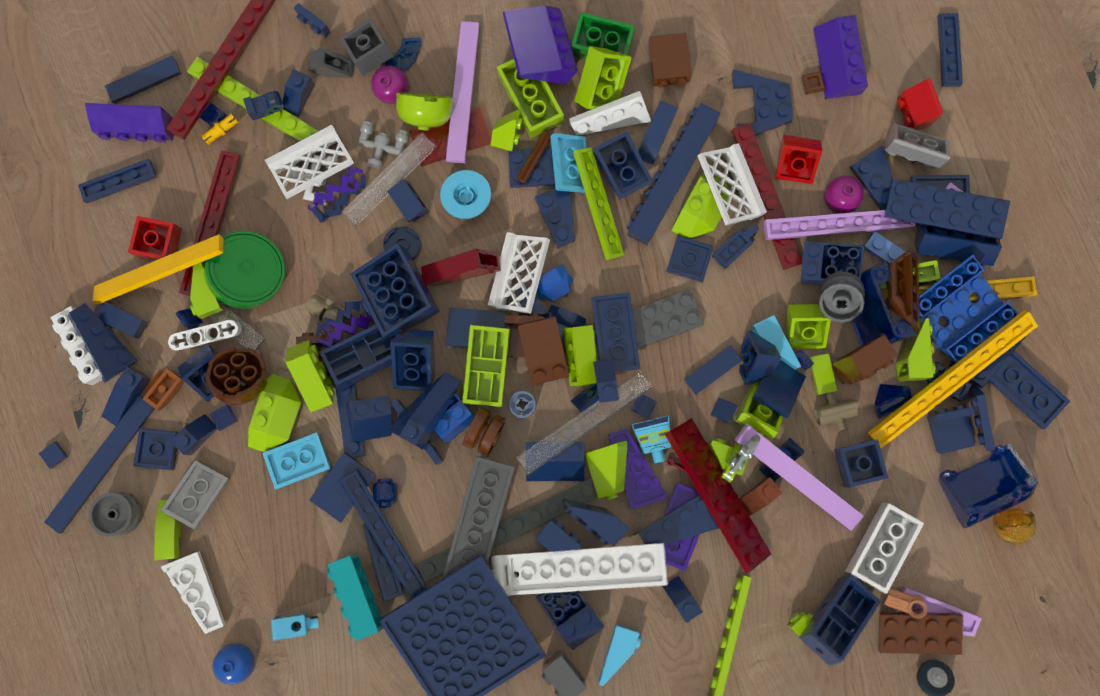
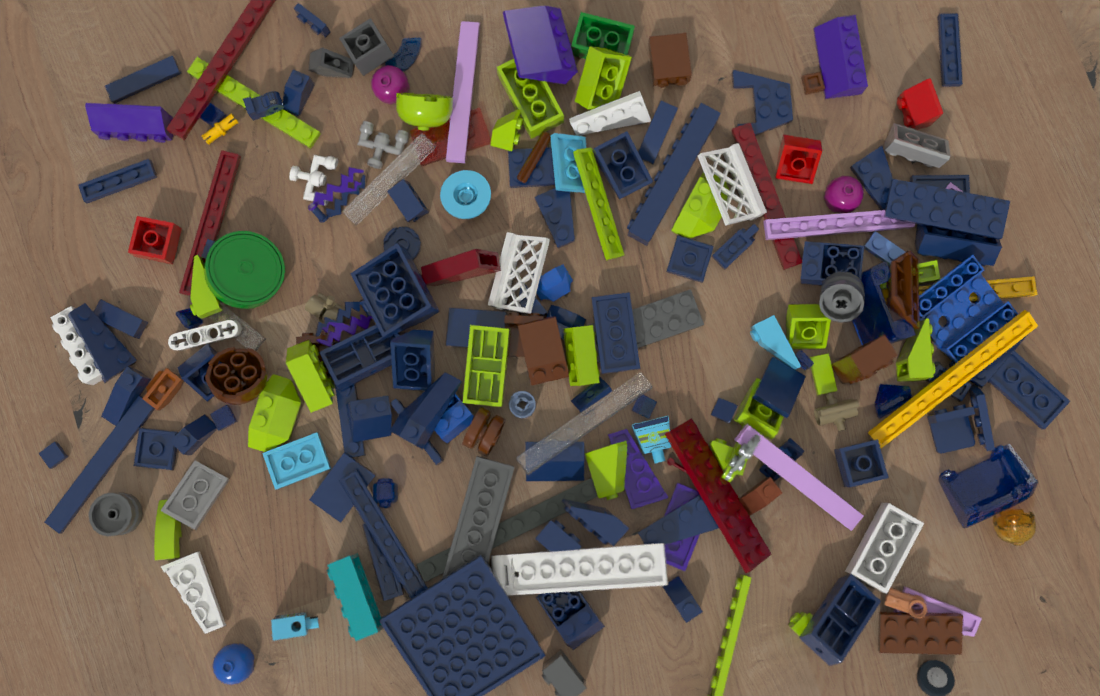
yellow tile [92,234,224,305] -> none
white fence [265,125,354,199] -> none
dark blue slope [593,359,619,403] -> none
medium azure slope [599,624,642,686] -> none
dark blue tile [684,345,742,395] -> none
dark blue slope [739,331,781,385] -> none

